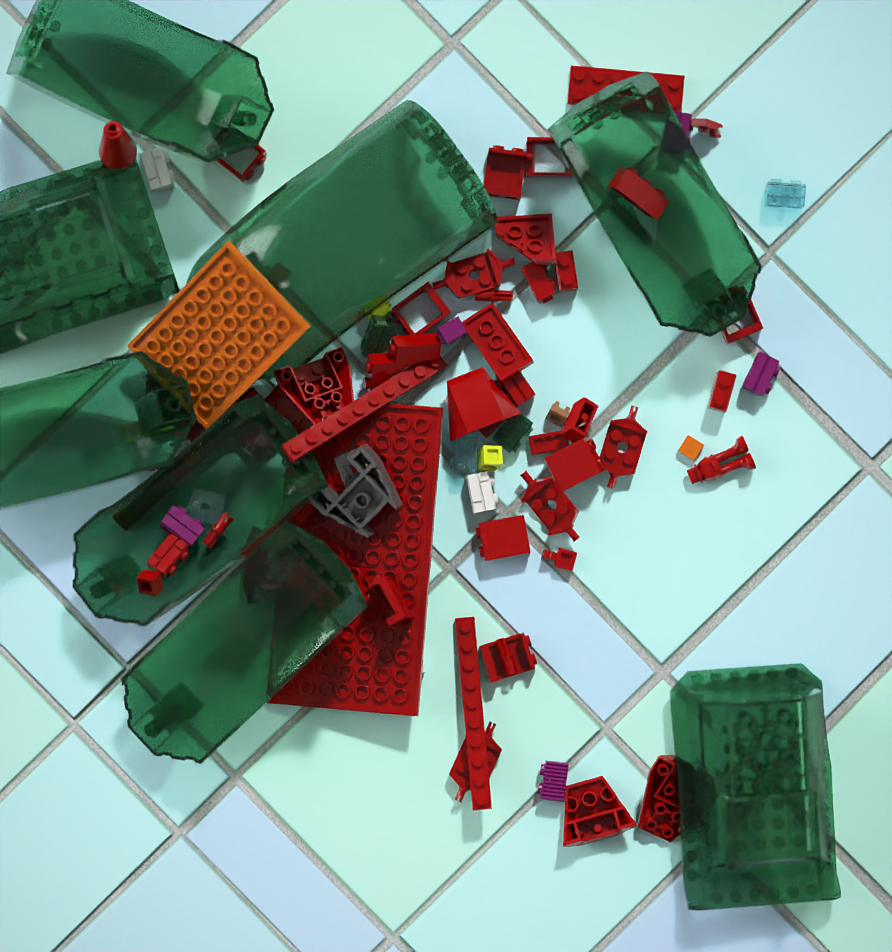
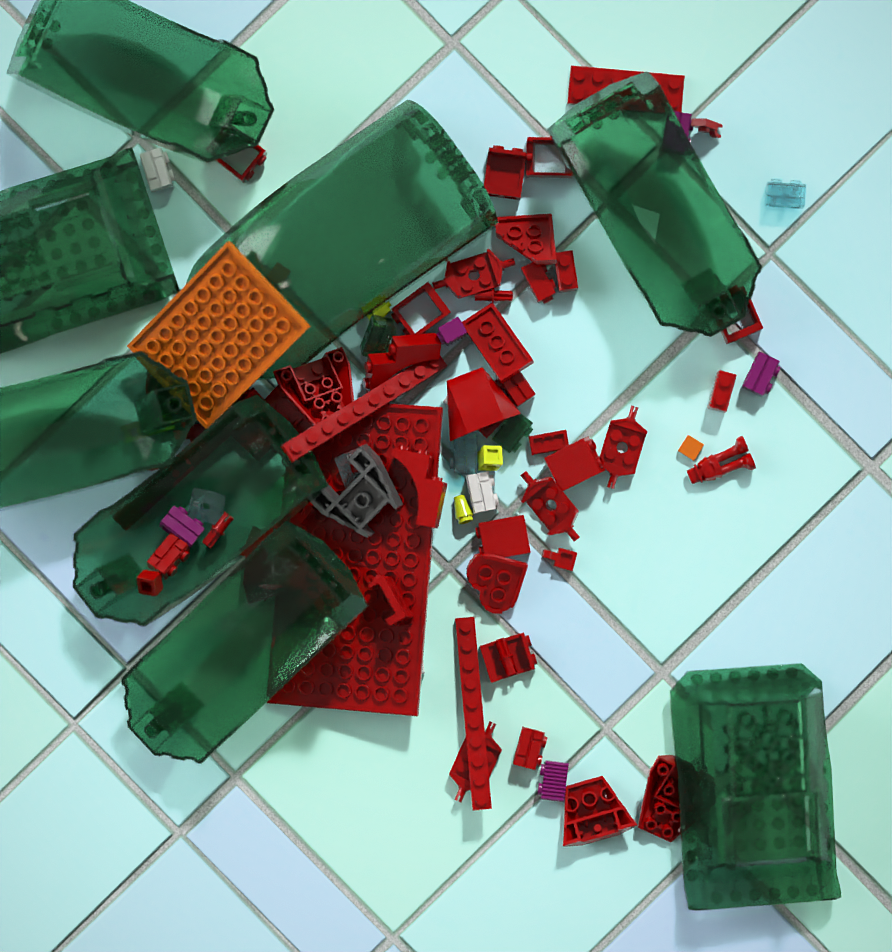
red cone [98,121,137,169] -> none
medium nougat tile [545,401,570,428] -> none
red brick [561,397,599,443] -> none
red brick [608,167,670,220] -> none
none -> red arch [391,445,448,529]
none -> neon yellow cone [453,495,474,525]
none -> red plate [466,553,528,614]
none -> red brick [513,726,548,770]

